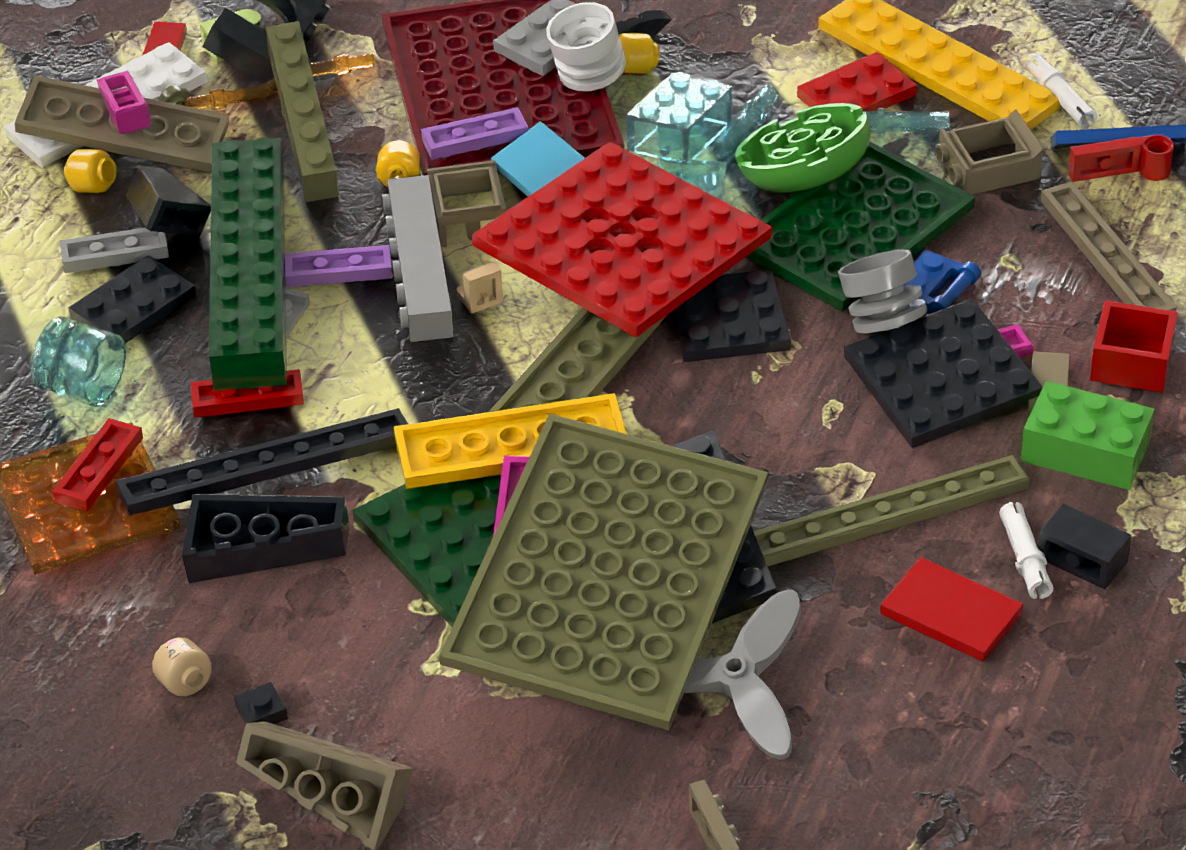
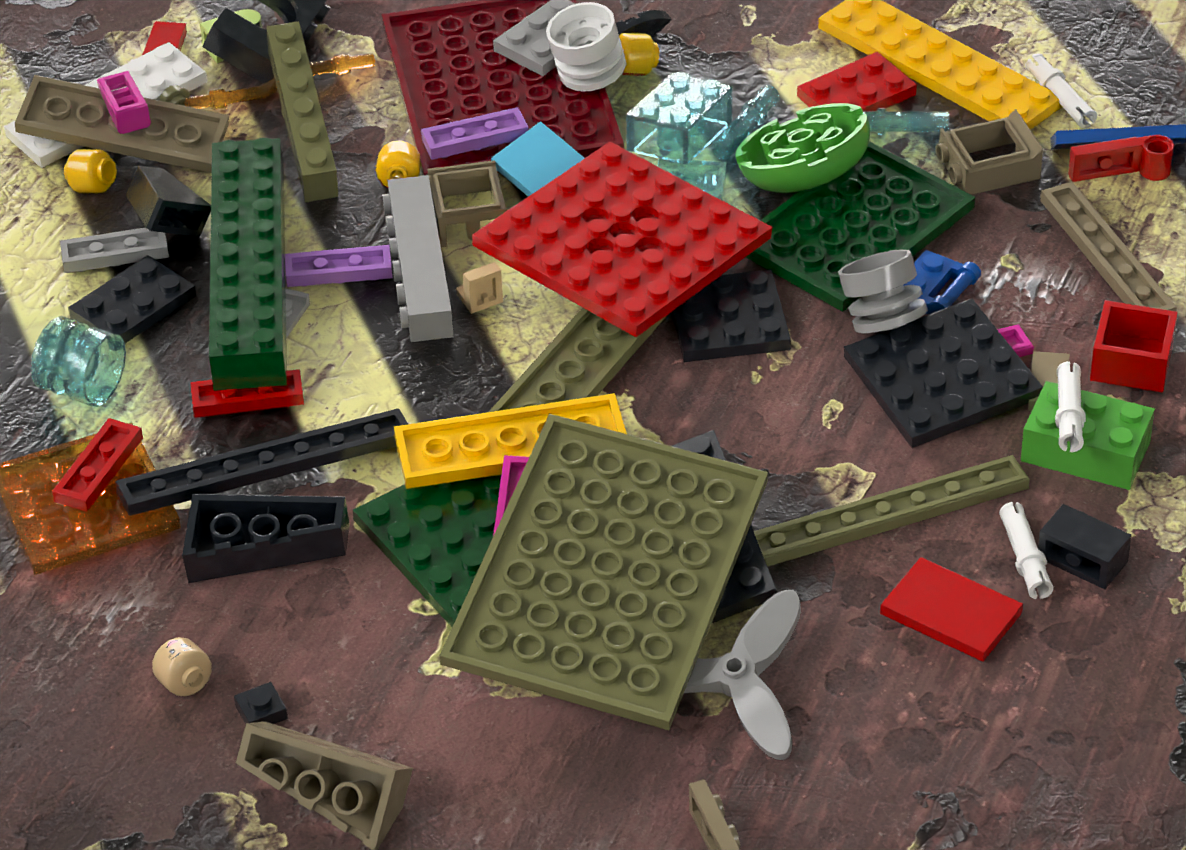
none -> white pin [1055,361,1086,452]

